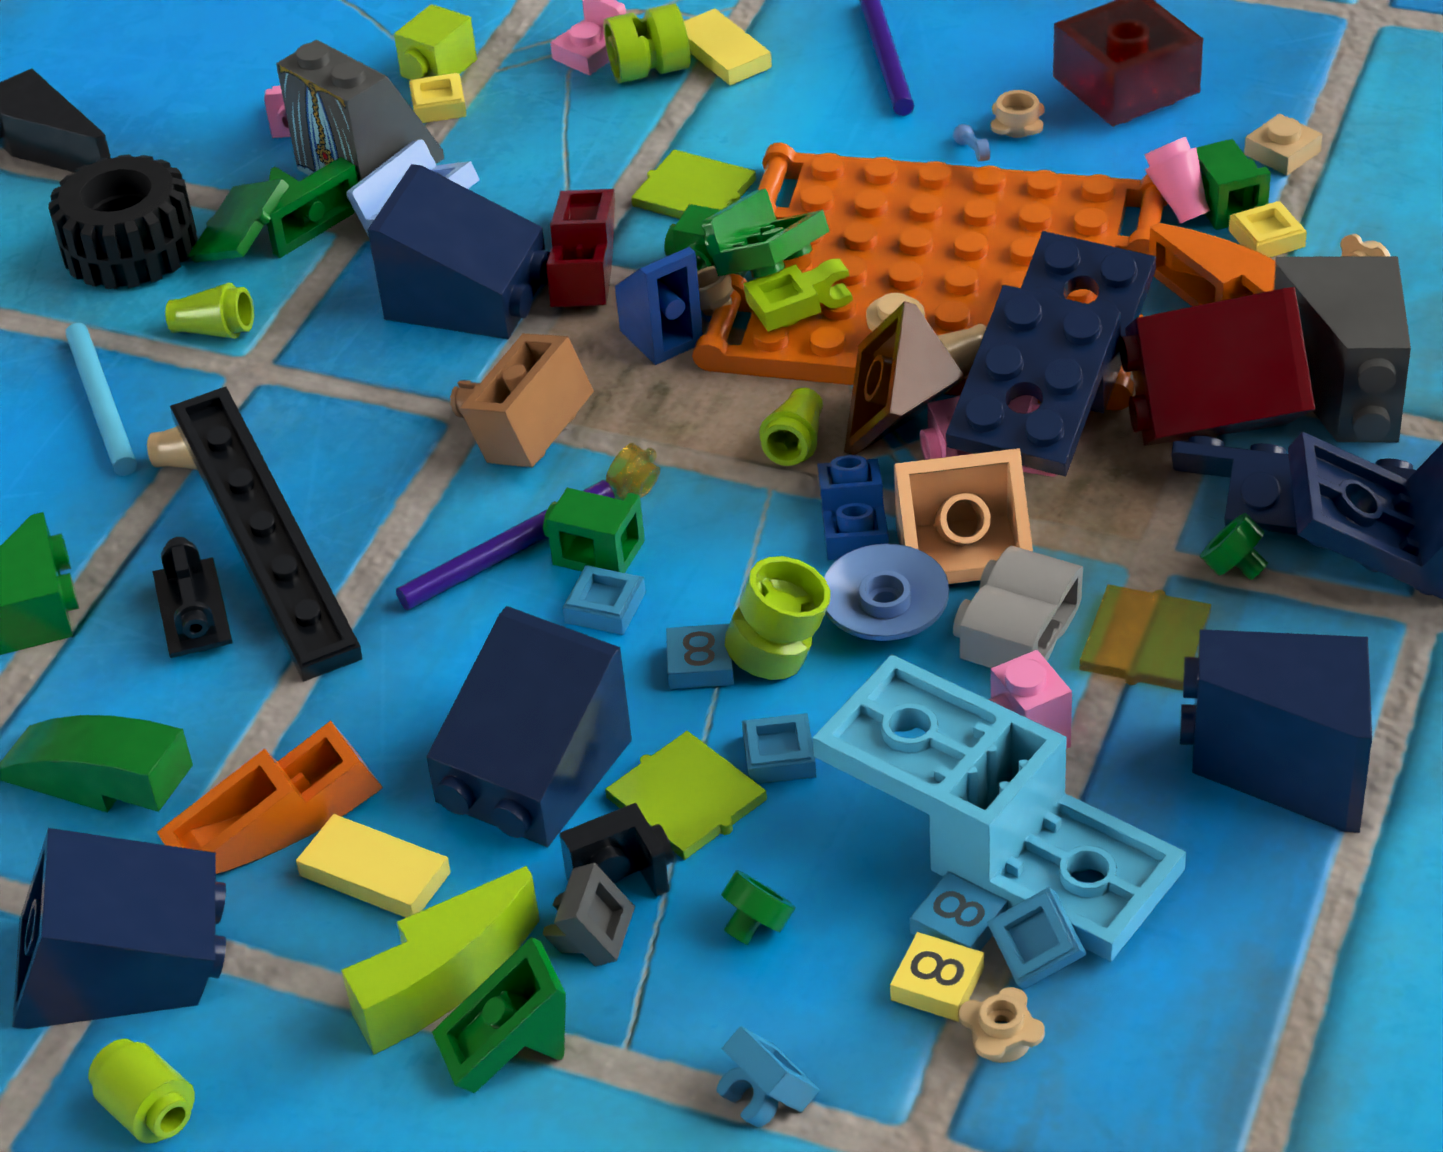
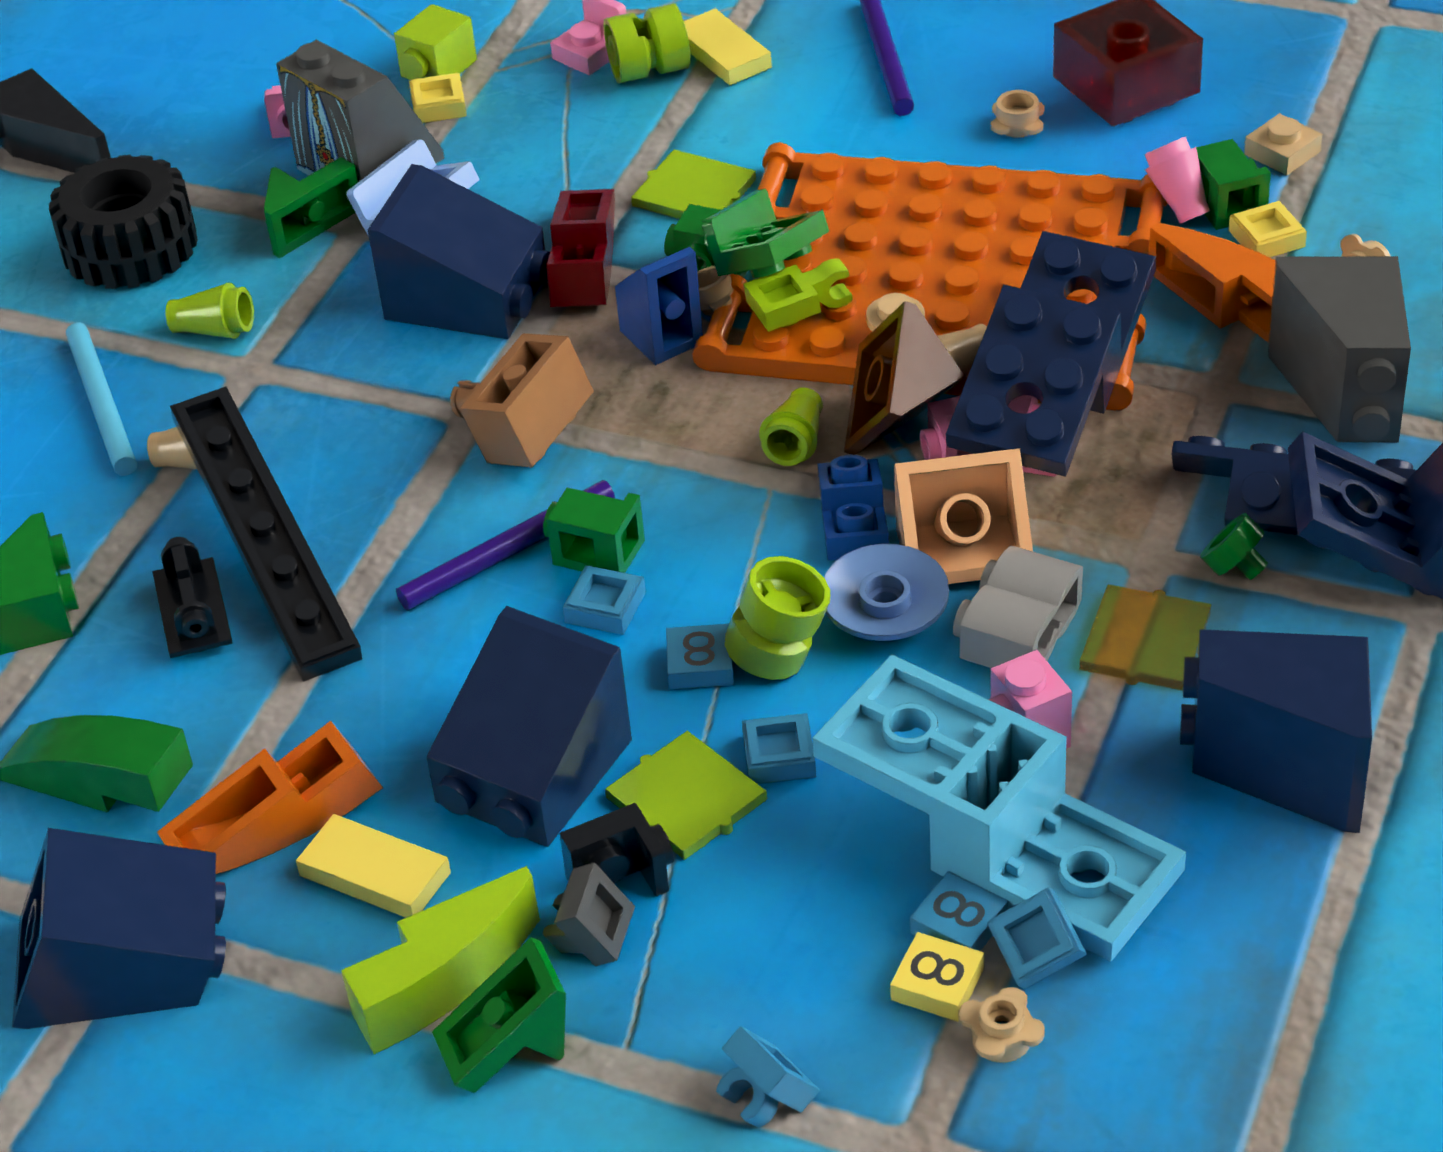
lime brick [88,1039,195,1143] -> none
green piece [188,179,289,263] -> none
clear yellow plate [606,443,660,500] -> none
green tile [721,870,796,945] -> none
medium blue hinge [953,124,990,162] -> none
dark red slope [1119,287,1315,446] -> none

